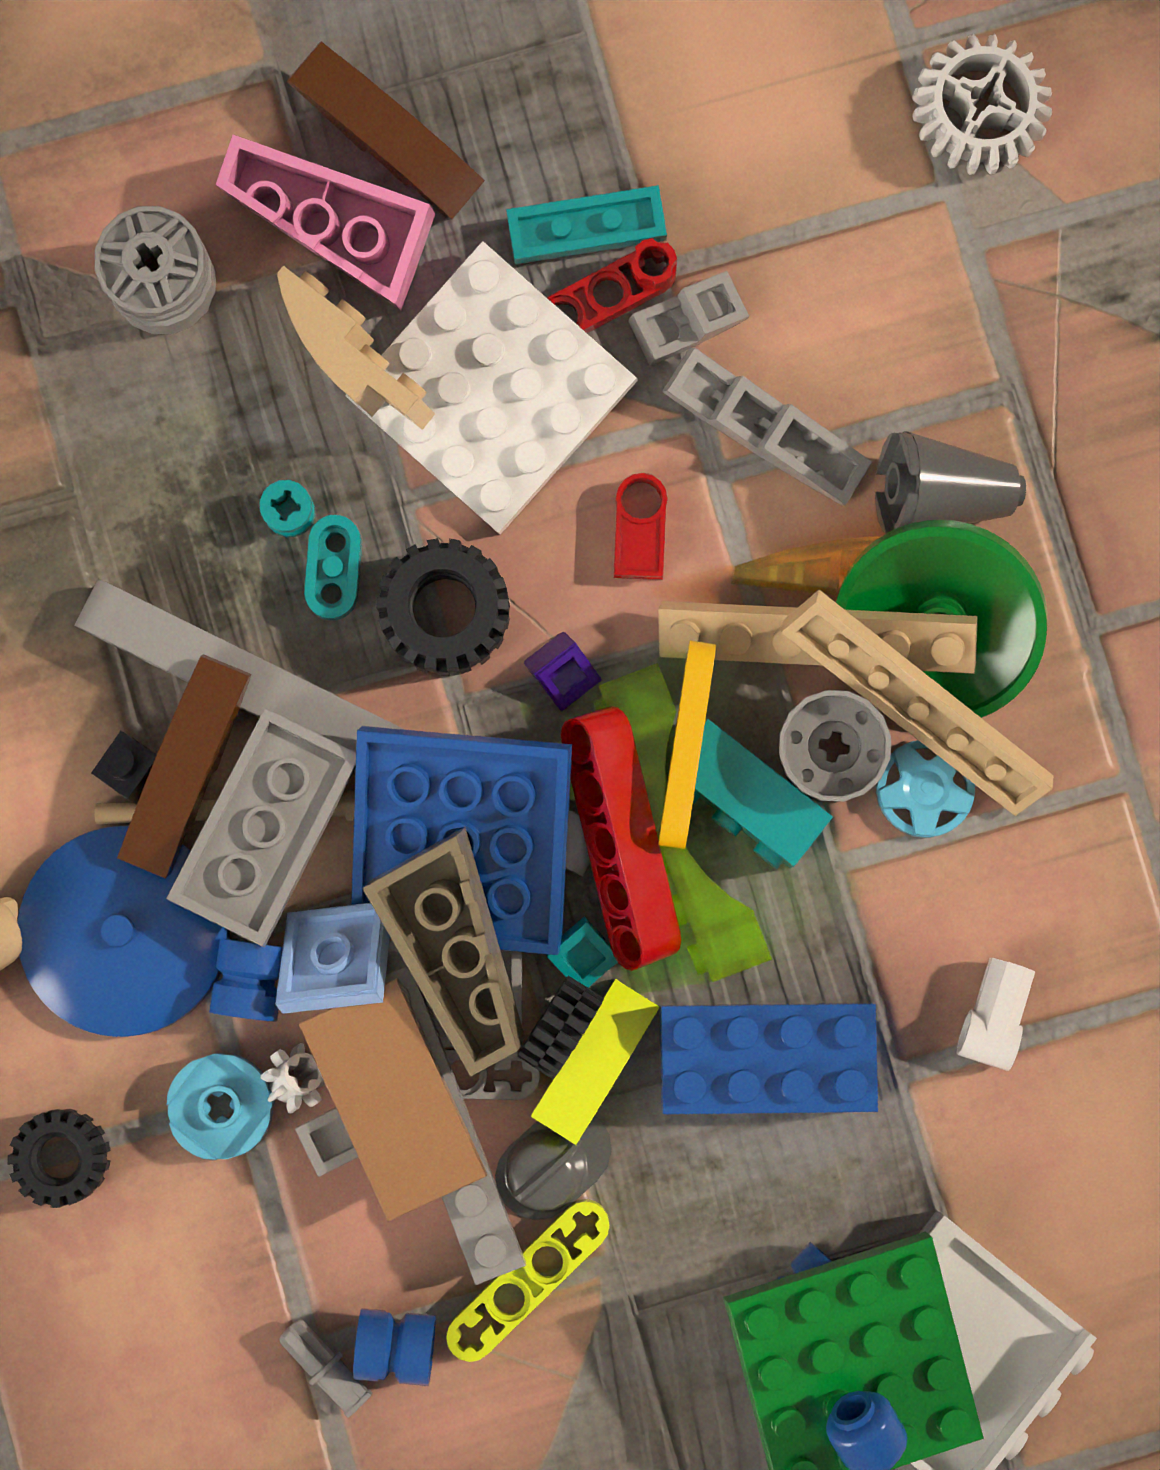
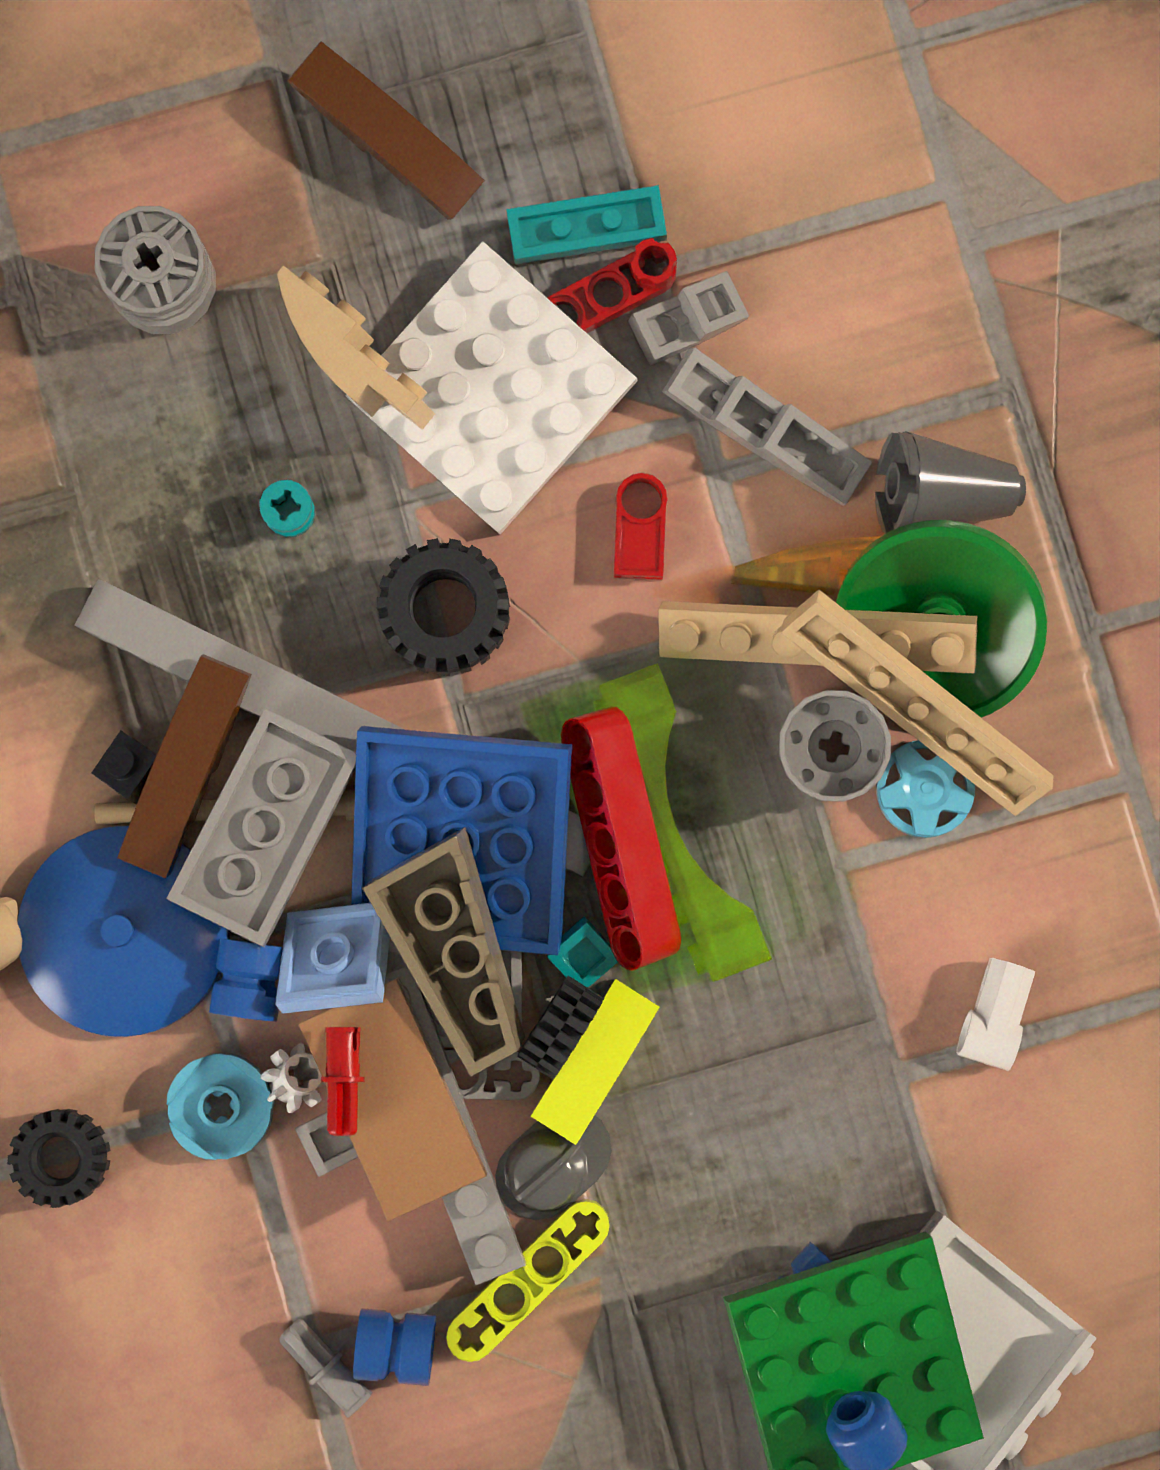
bright pink wedge [216,135,435,311] -> none
teal plate [304,515,362,621] -> none
dark purple slope [524,632,602,712] -> none
yellow beam [658,640,716,849] -> none
blue brick [660,1003,878,1114] -> none
teal brick [667,719,833,869] -> none
white gear [912,34,1052,175] -> none
none -> red axle [321,1027,365,1136]

